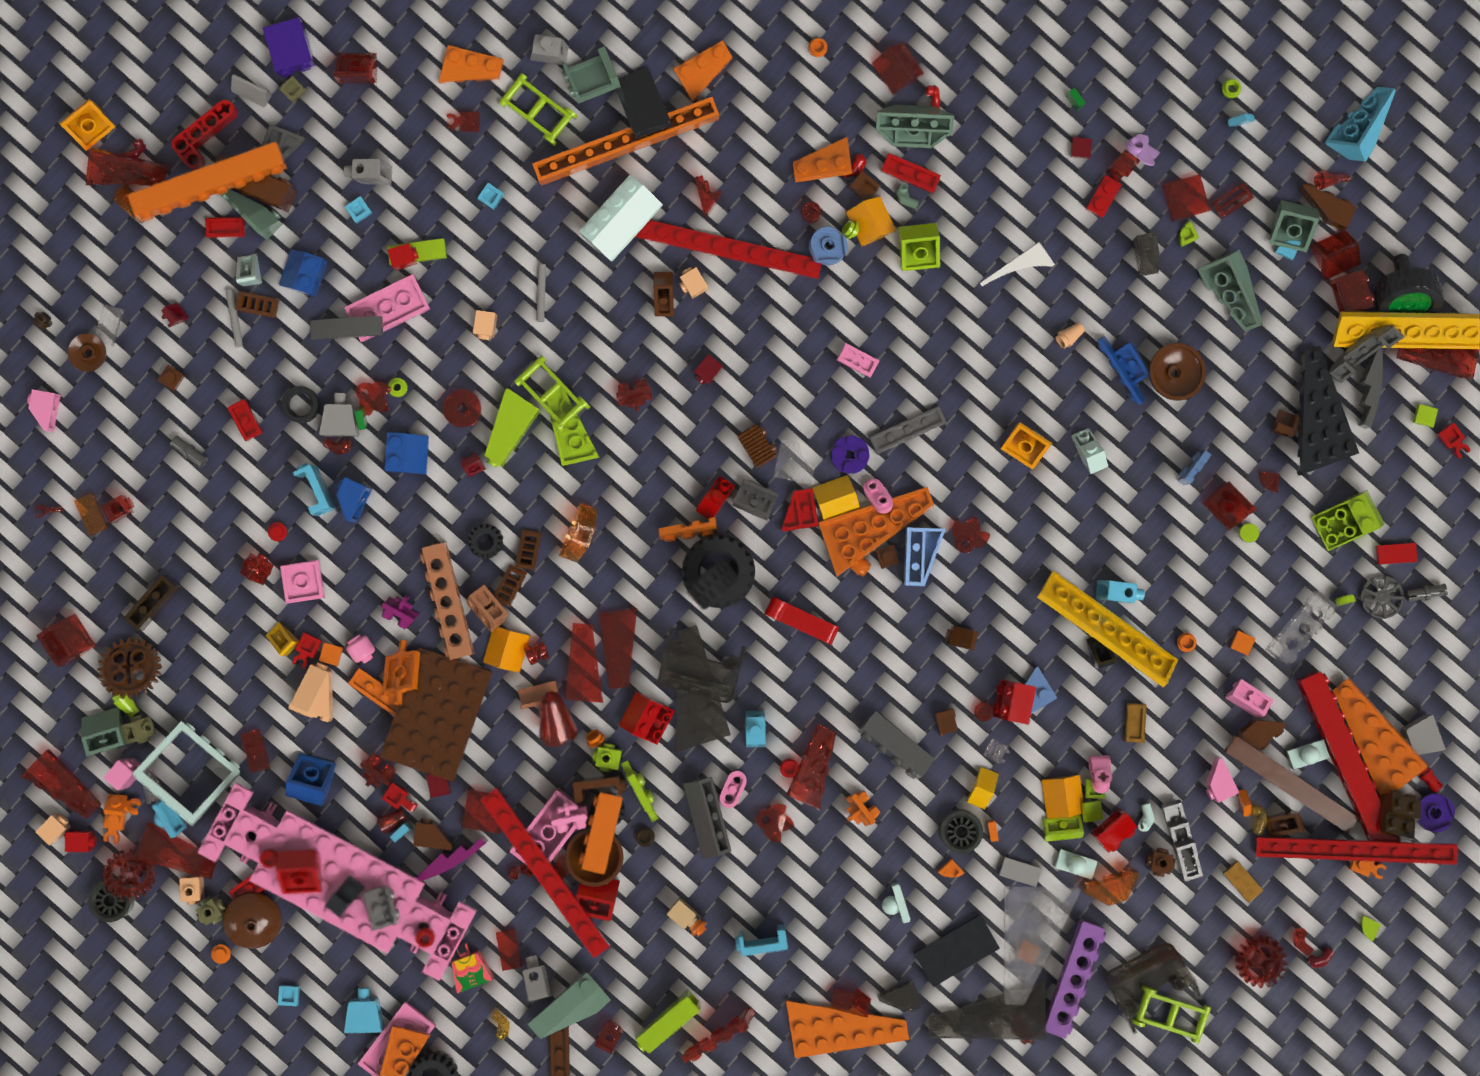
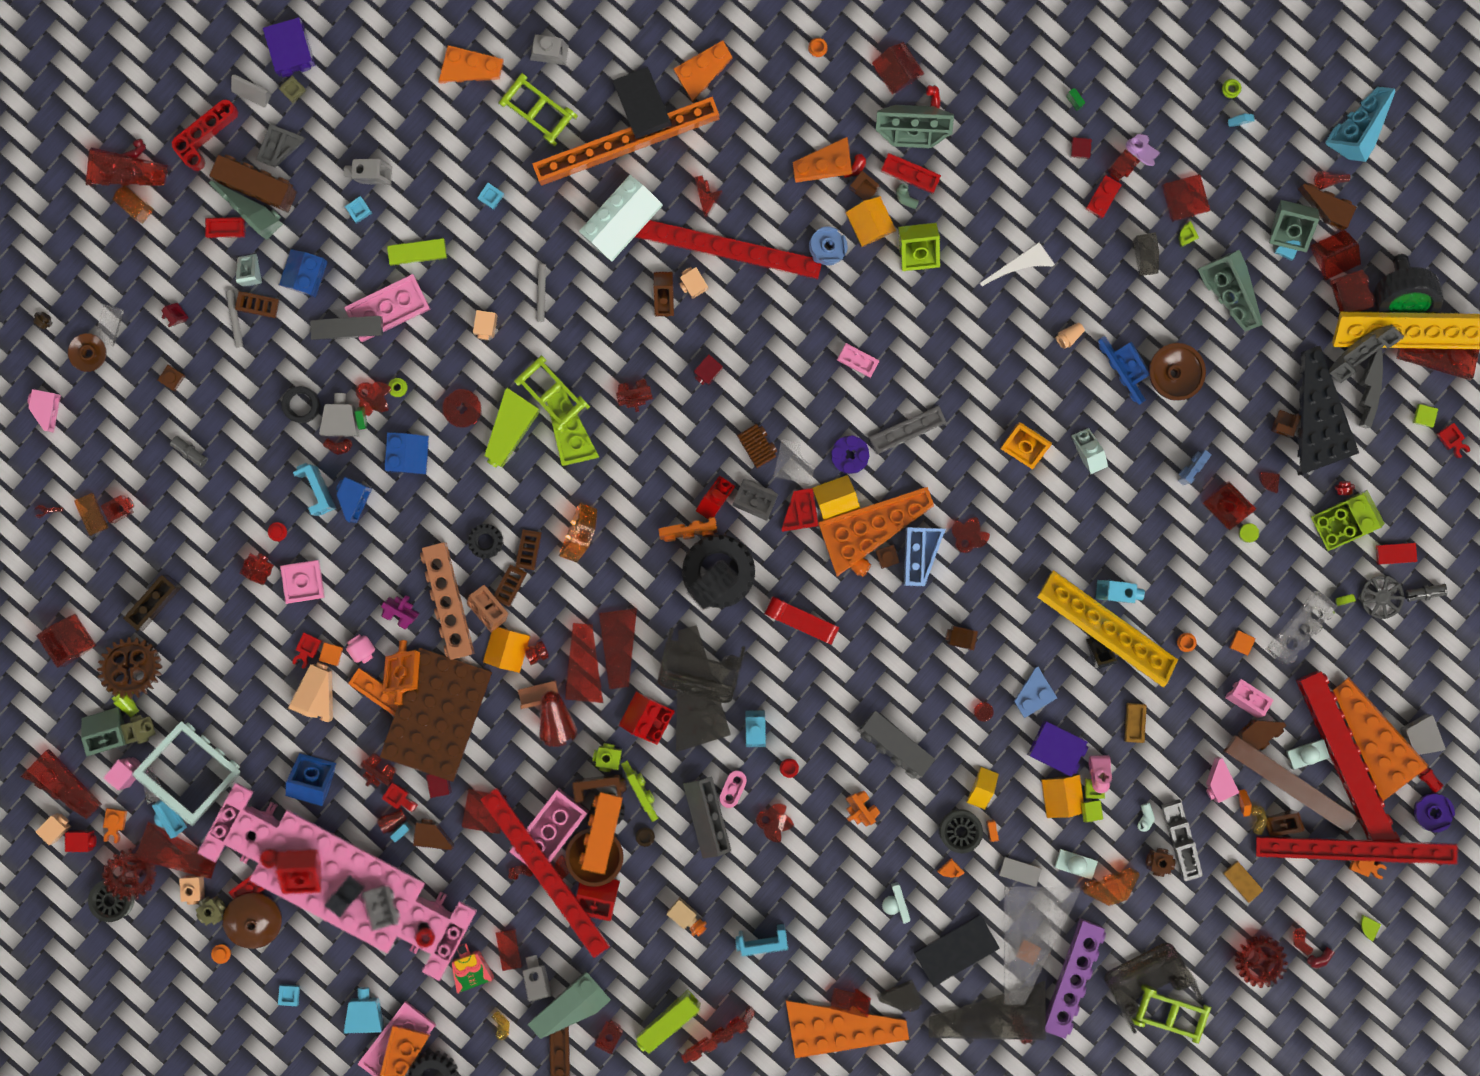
light orange slope [60,99,115,151] -> none
orange plate [103,794,141,816] -> none
orange brick [128,142,287,221] -> none
red plate [227,399,263,442] -> none
clear red slope [240,729,271,773] -> none
yellow slope [266,622,299,657] -> none
clear red slope [333,53,377,83] -> none
red brick [387,243,419,271] -> none
magenta slope [416,836,488,881] -> none
clear red plate [446,111,480,133] -> none
dark red tile [460,451,486,477] -> none
bright pink hips [551,799,587,833] -> none
sand green panel [561,46,621,104] -> none
orange plate [586,730,605,748] -> none
clear red wing [786,724,836,810] -> none
clear red wheel [801,202,821,224] -> none
lime plate [842,220,859,239] -> none
bright pink plate [863,479,893,513] -> none
reddish brown panel [934,708,958,736] -> none
clear tile [983,738,1010,764] -> none
red slope [993,679,1036,725] -> none
lime slope [1042,814,1084,842] -> none
red slope [1090,808,1137,853] -> none
clear red tile [1211,182,1254,219] -> none
dark brown plate [1380,790,1421,840] -> none
none -> dark purple panel [1027,721,1088,776]
none -> red plate [1335,481,1355,495]

